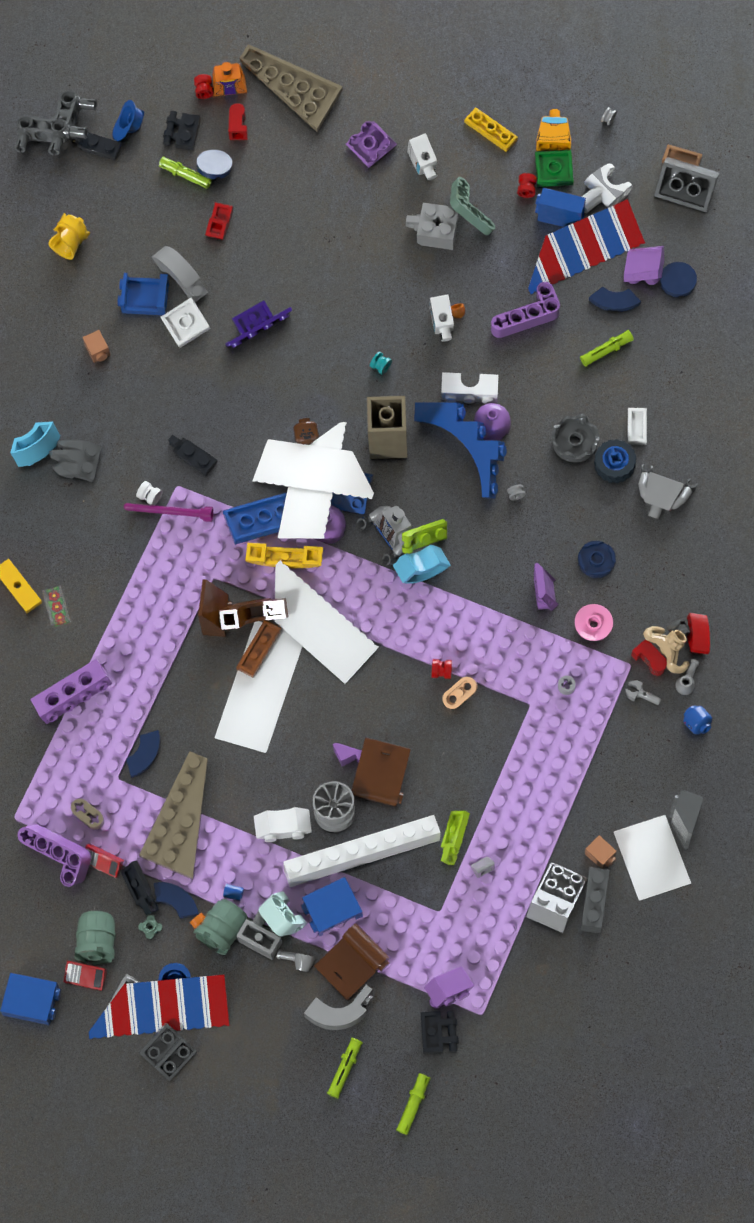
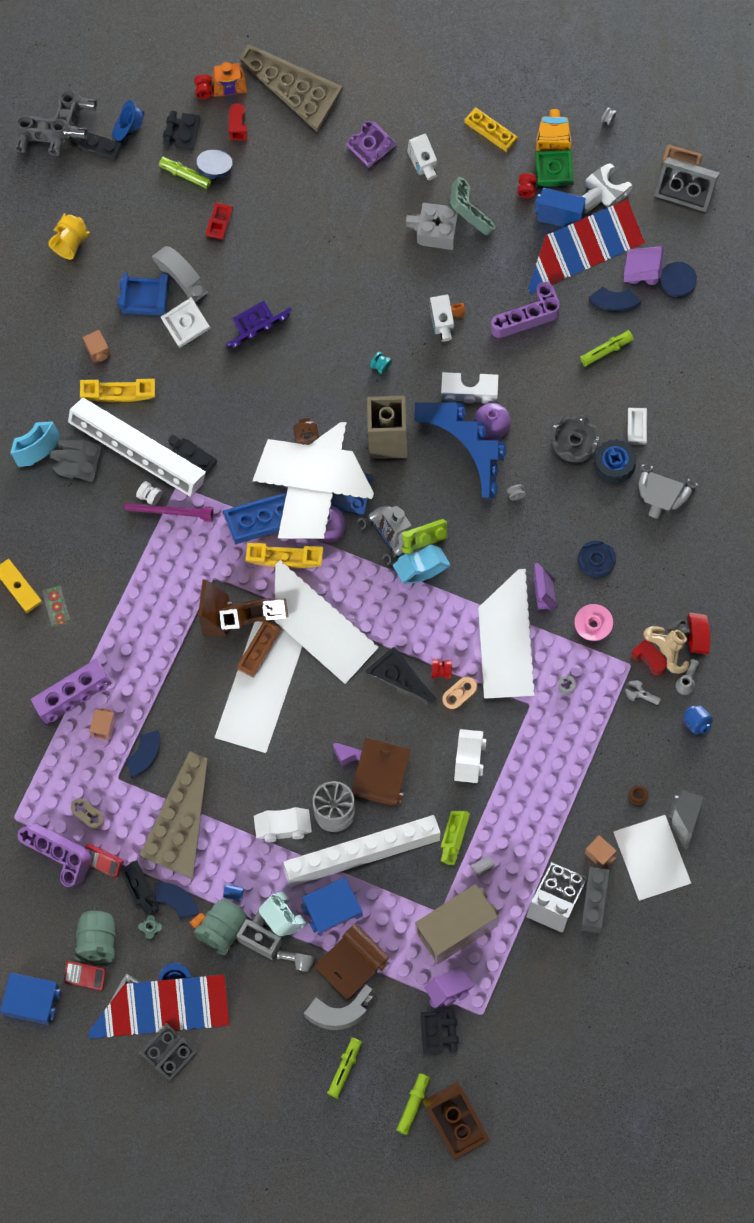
none -> white brick [68,398,206,497]
none -> yellow slope [80,379,155,402]
none -> nougat brick [89,708,116,741]
none -> black wing [365,647,437,702]
none -> dark tan brick [415,884,499,965]
none -> reddish brown slope [422,1081,490,1160]
none -> white brick [454,729,486,783]
none -> white sticker [478,569,535,698]
none -> reddish brown plate [629,786,648,805]

